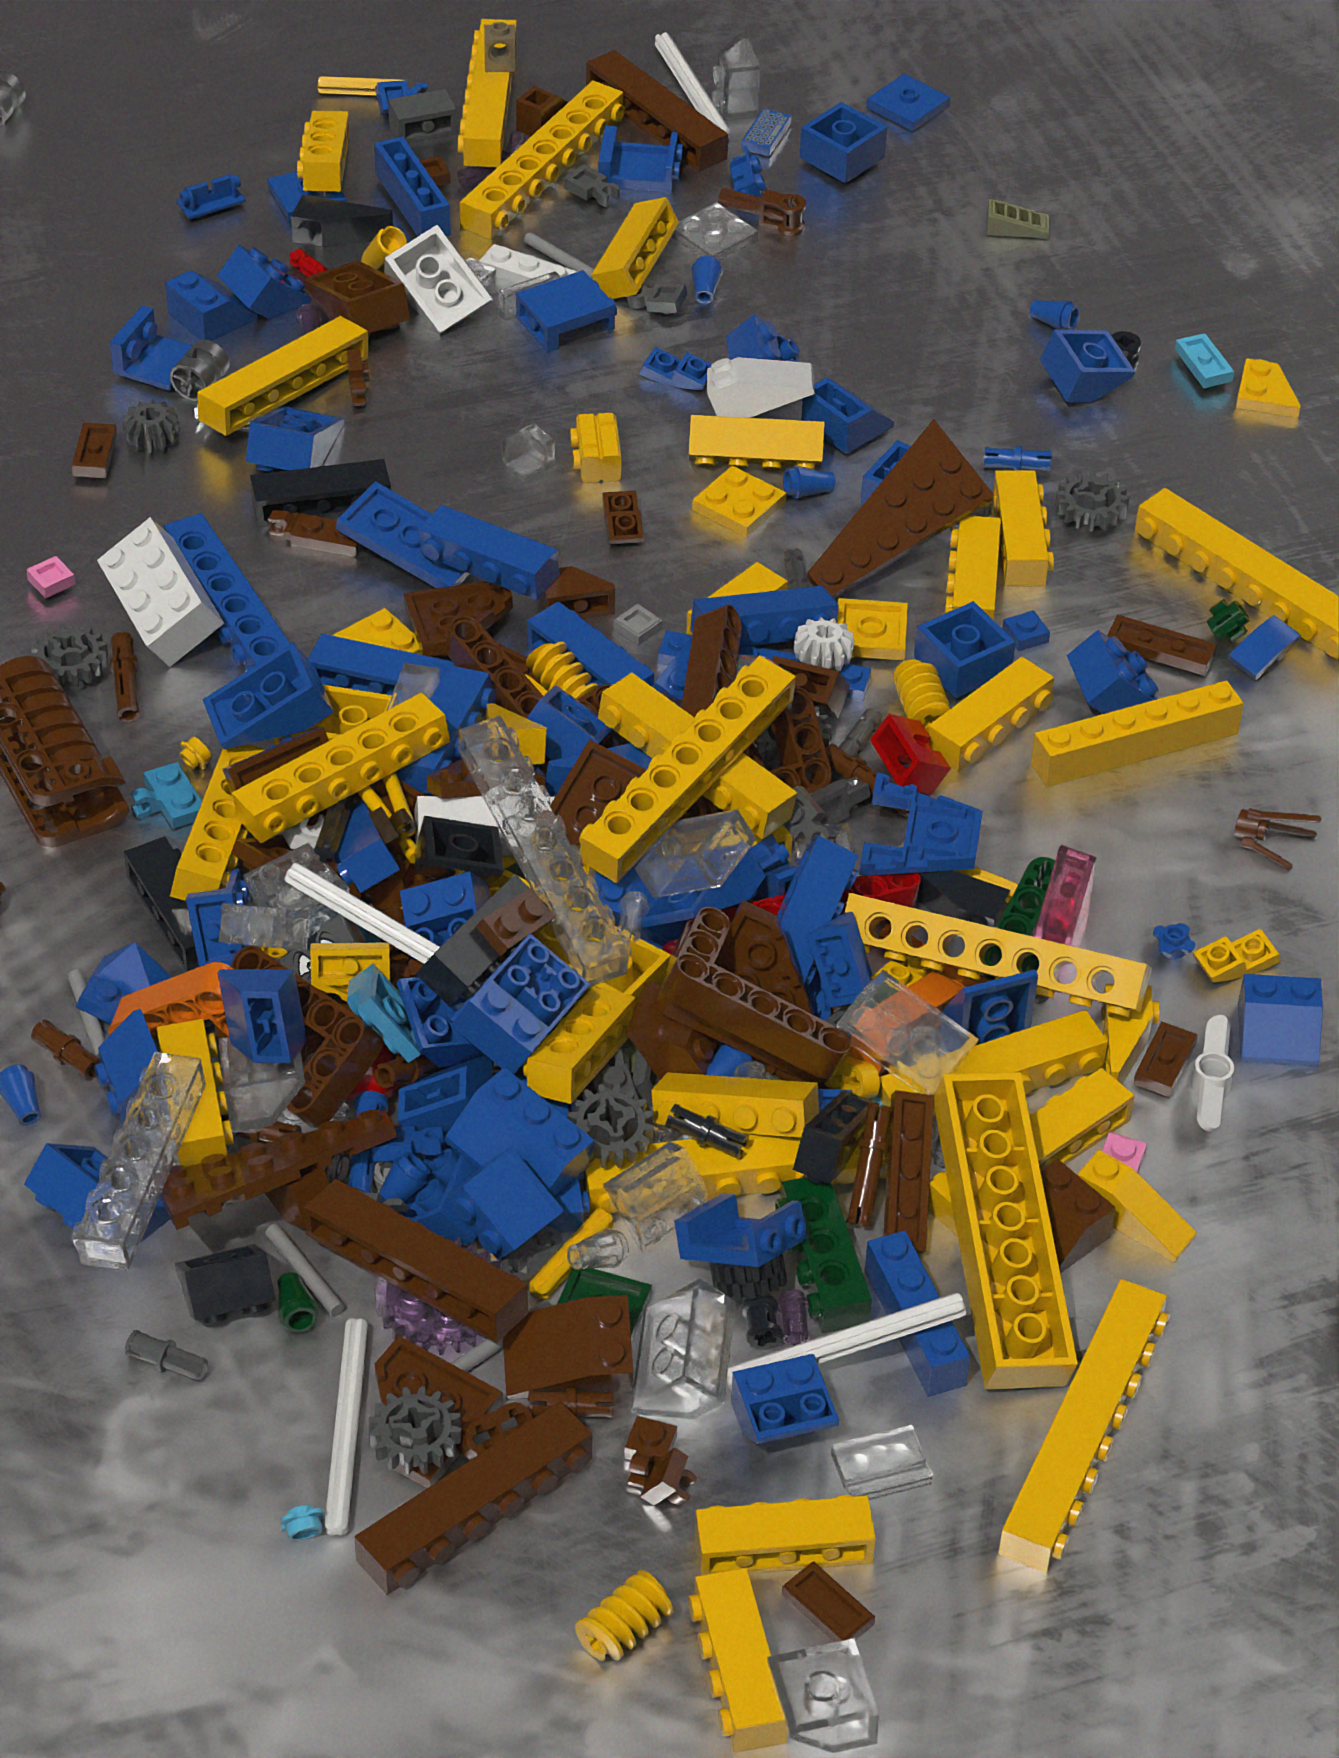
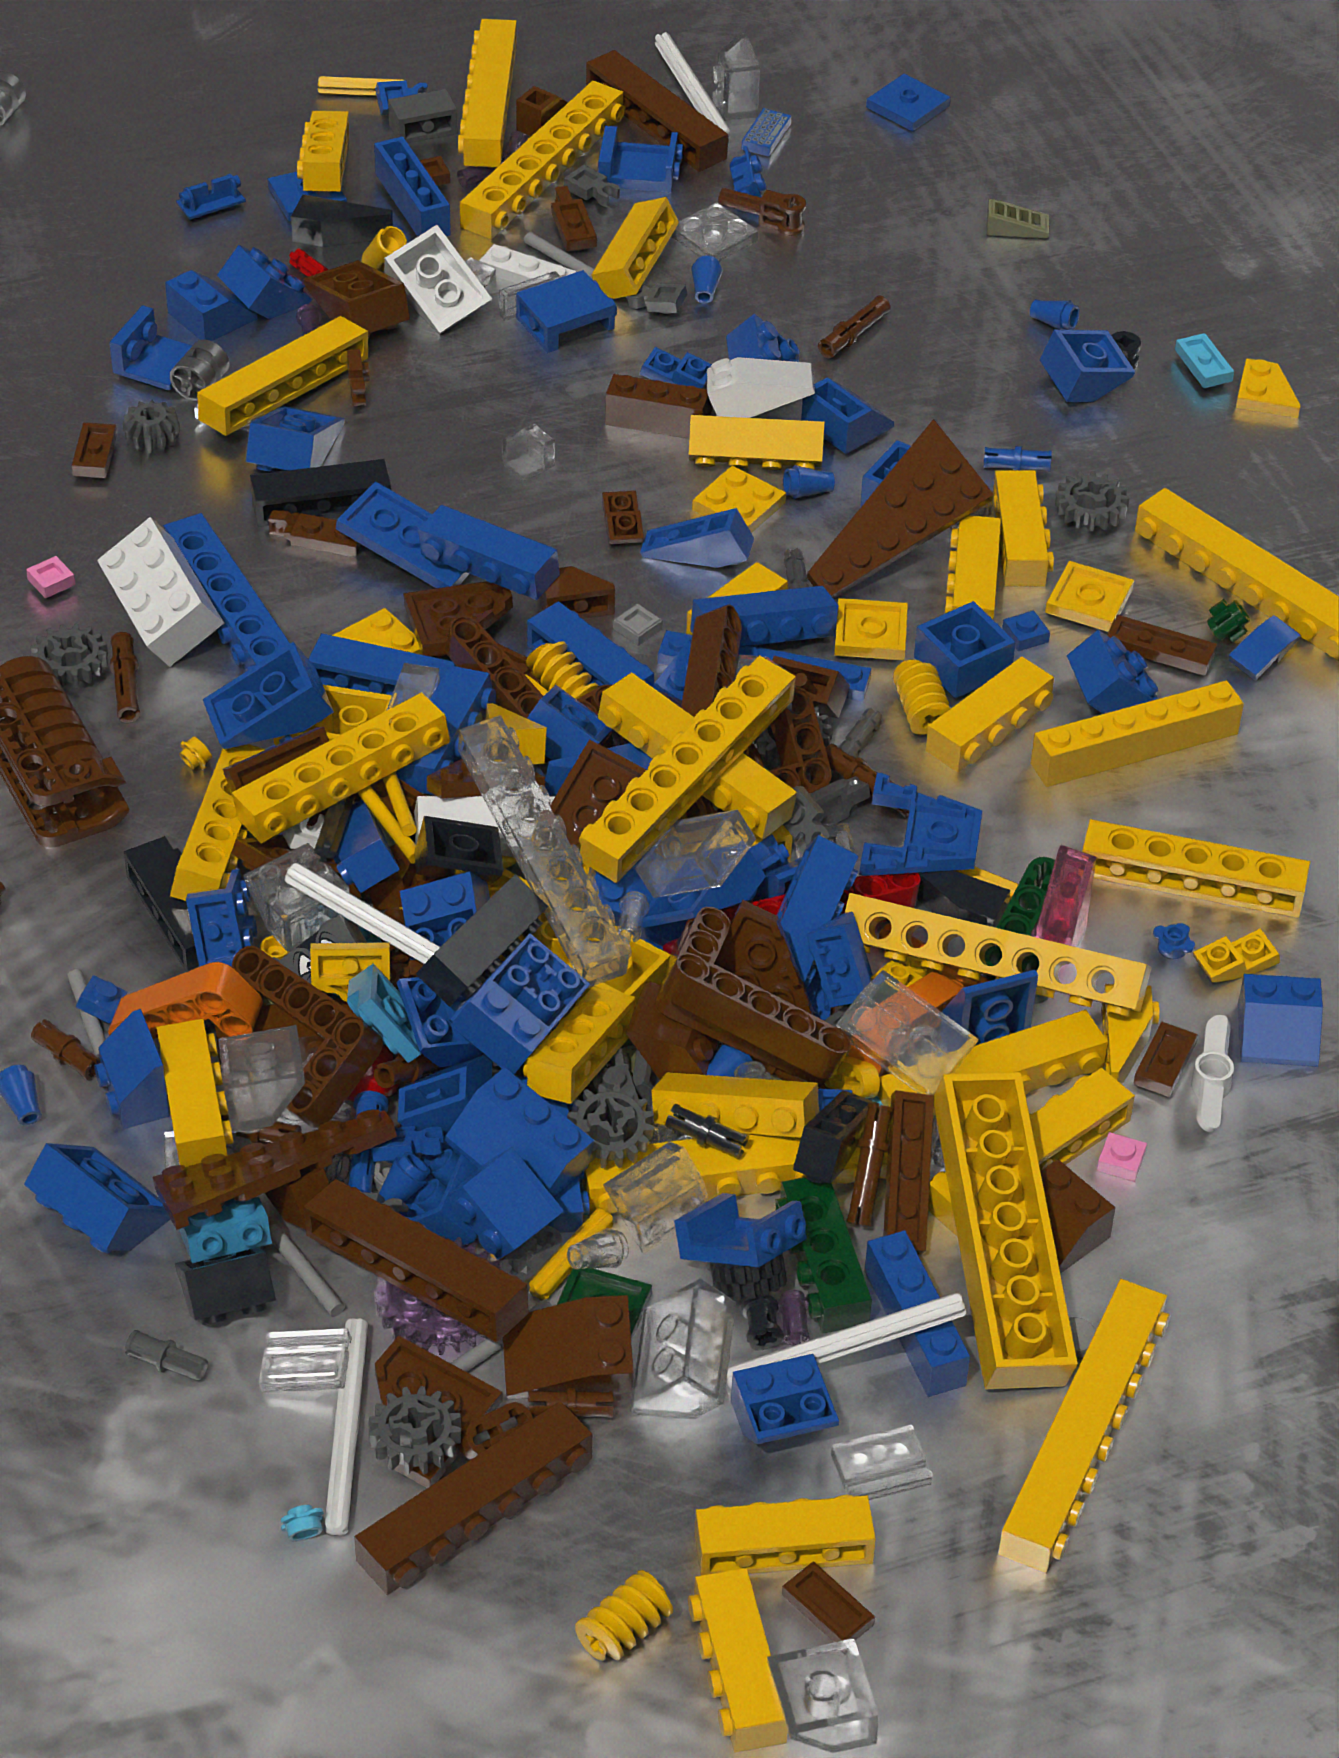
clear brick [72,1052,206,1272] -> none
blue slope [86,942,172,995] -> none
dark azure plate [131,762,202,829] -> none
blue slope [217,969,307,1063] -> none
clear brick [219,903,311,950] -> none
dark green cone [277,1272,319,1333] -> none
dark brown tile [369,806,417,857] -> none
reddish brown plate [476,887,555,956] -> none
dark tan brick [484,22,515,72] -> none
yellow brick [570,413,621,483] -> none
reddish brown plate [624,1415,678,1488] -> none
reddish brown tile [640,1447,697,1506] -> none
white gear [794,616,854,671] -> none
blue brick [799,102,887,183] -> none
red brick [870,713,951,795] -> none
yellow slope [1077,1150,1197,1262] -> none
reddish brown plant [1234,808,1322,870] -> none
none -> dark azure plate [179,1197,272,1263]
none -> clear plate [259,1328,352,1392]
none -> reddish brown hinge [551,186,597,251]
none -> reddish brown slope [605,374,713,439]
none -> blue slope [640,508,754,568]
none -> reddish brown pin [818,295,891,358]
none -> yellow plate [1045,561,1134,632]
none -> yellow brick [1079,819,1310,918]

